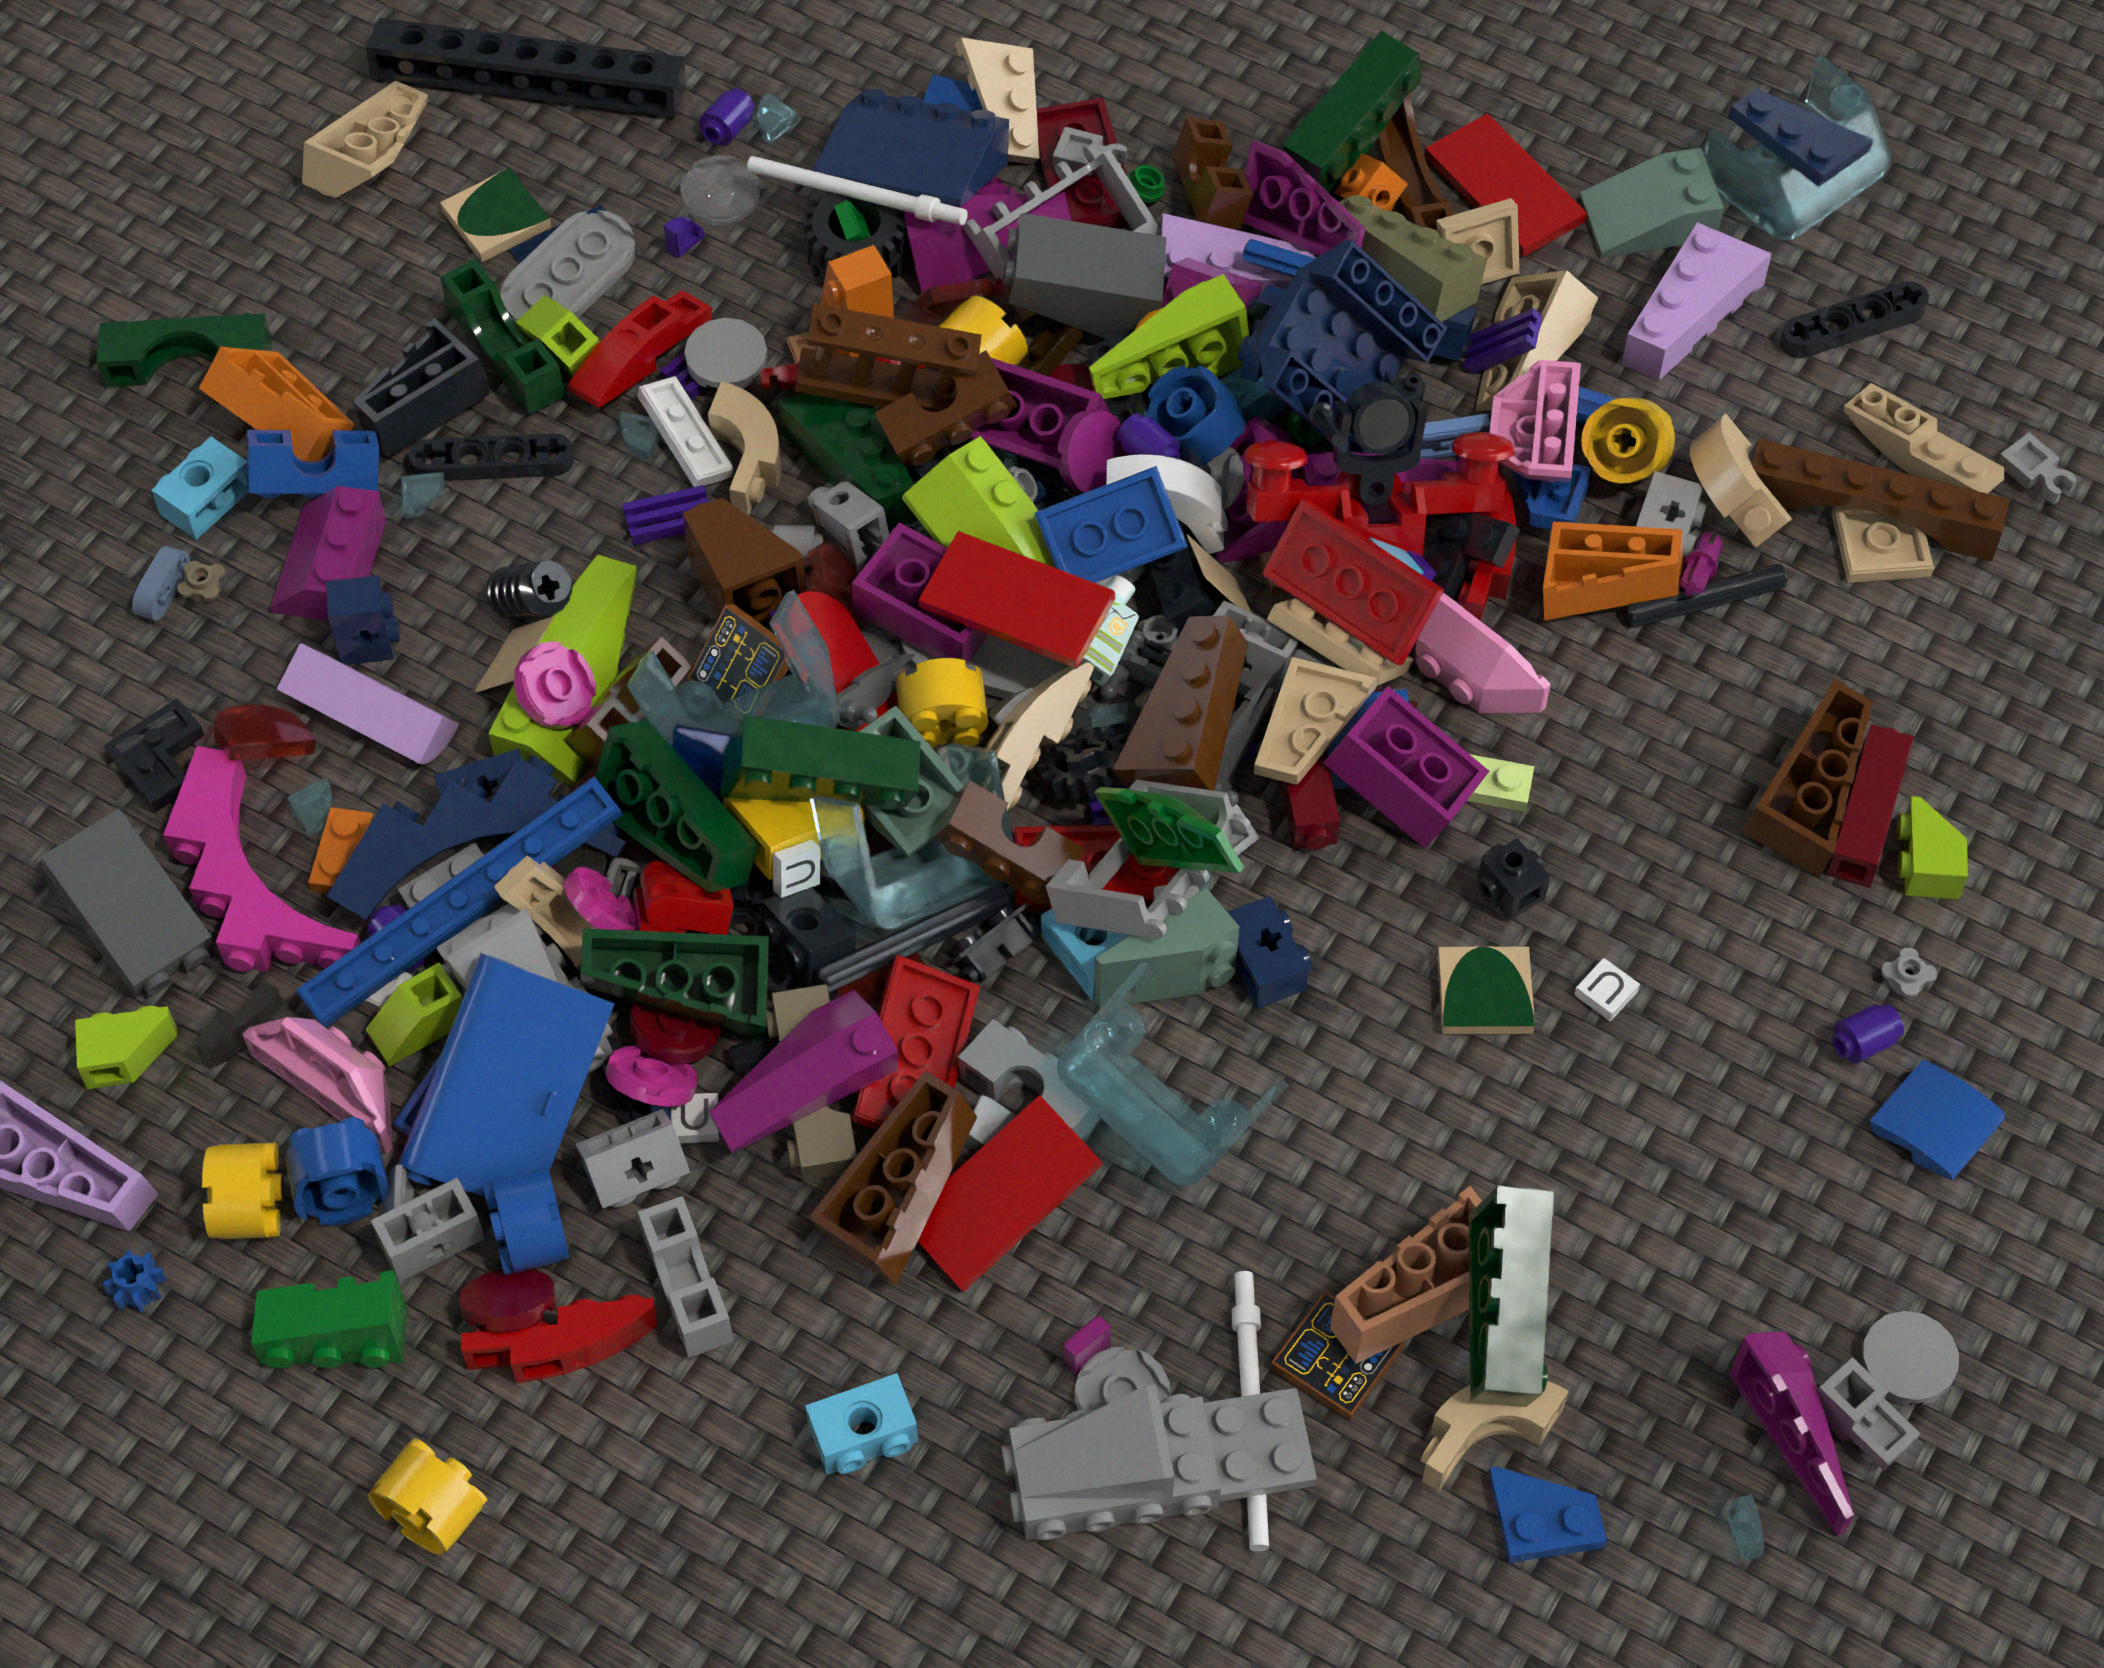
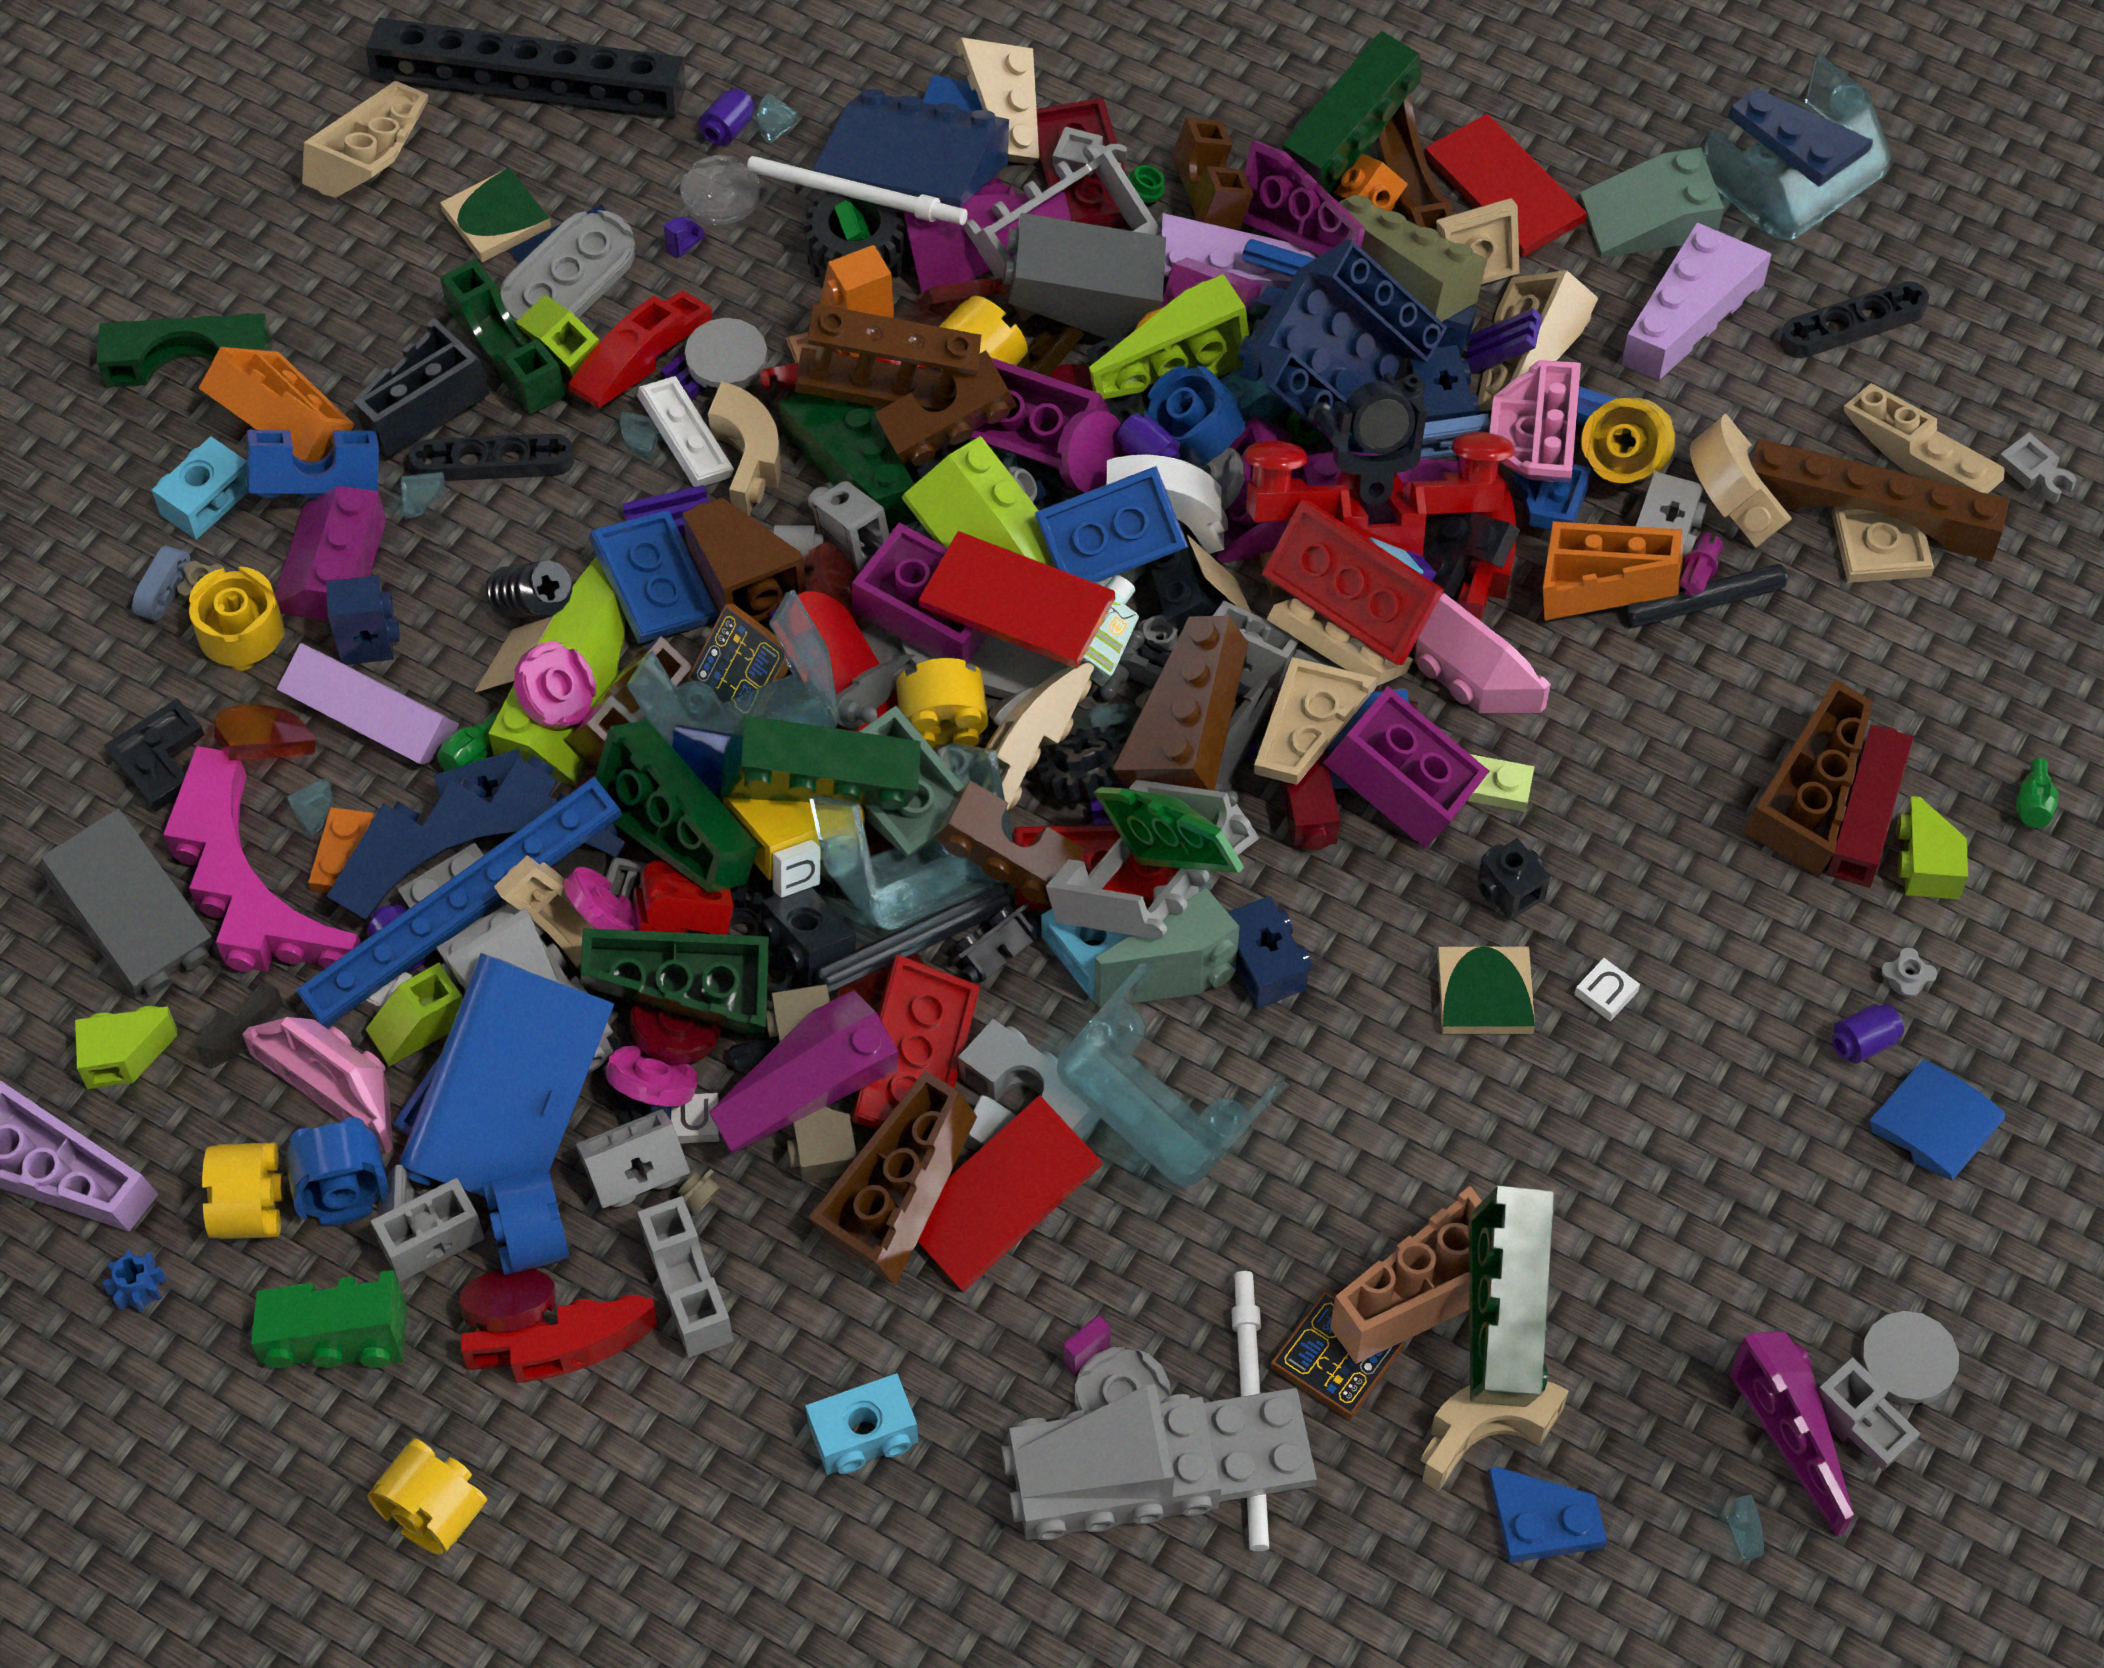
none -> yellow brick [189,567,285,671]
none -> green piece [437,714,498,771]
none -> blue tile [589,510,719,644]
none -> dark tan plate [678,1169,721,1215]
none -> dark blue brick [1406,345,1480,423]
none -> green piece [2016,758,2059,828]

